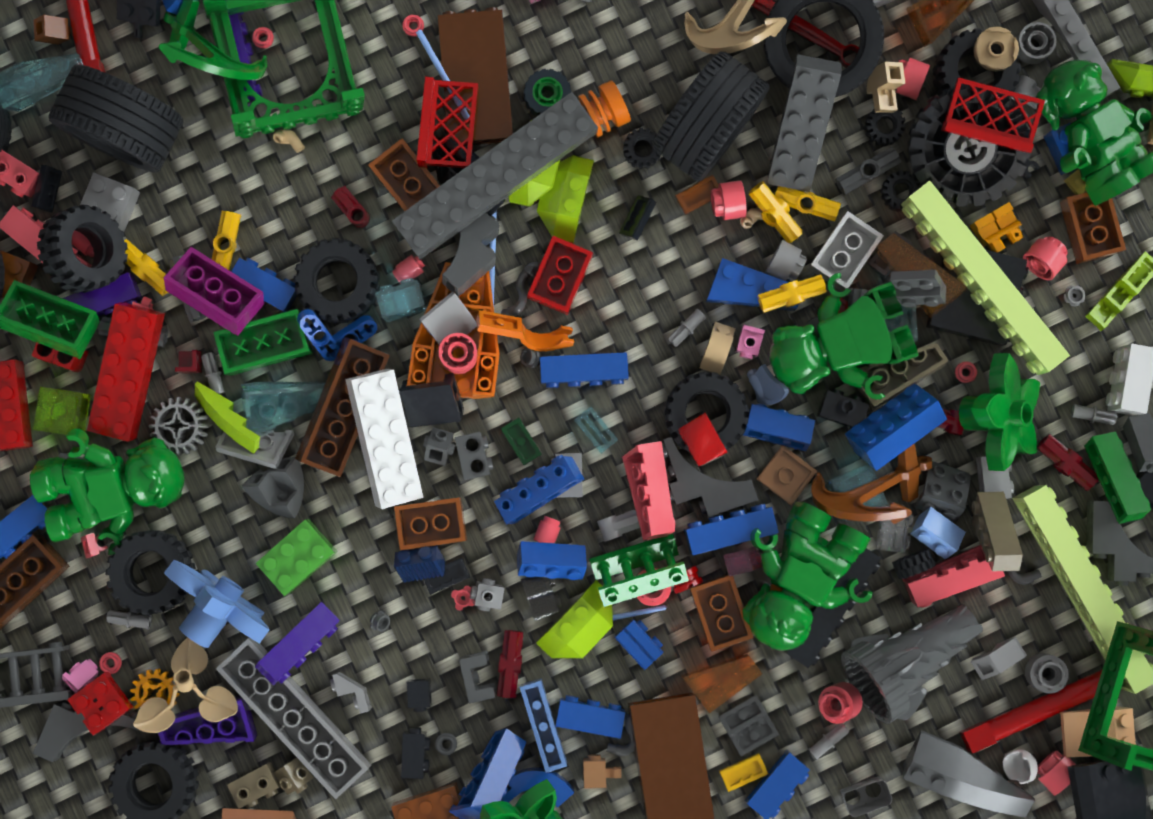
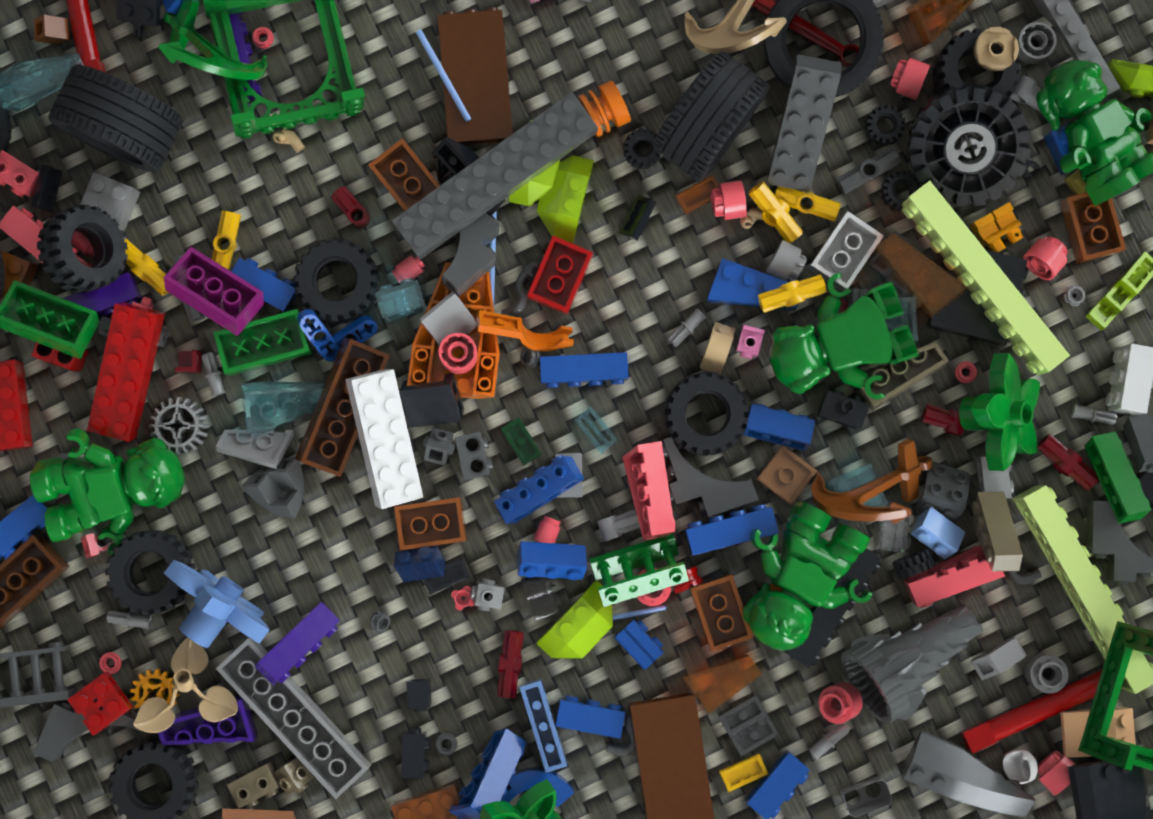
clear neon green brick [33,387,91,435] -> none
bright pink brick [62,659,98,693] -> none
lime slope [195,381,260,454] -> none
bright green brick [256,519,338,596] -> none
light grey slope [330,672,371,714] -> none
coral plate [402,15,424,37] -> none
red fence [417,76,478,168] -> none
dark grey panel [459,650,497,704] -> none
wheel [524,69,571,116] -> none
medium nougat brick [583,754,621,788] -> none
red piece [678,413,728,467] -> none
clear pink slope [723,546,762,577] -> none
sand blue arm [747,364,789,405] -> none
blue brick [845,383,947,471] -> none
tan brick [867,62,905,113] -> none
dark grey plate [890,270,947,307] -> none
red fence [941,78,1045,153] -> none

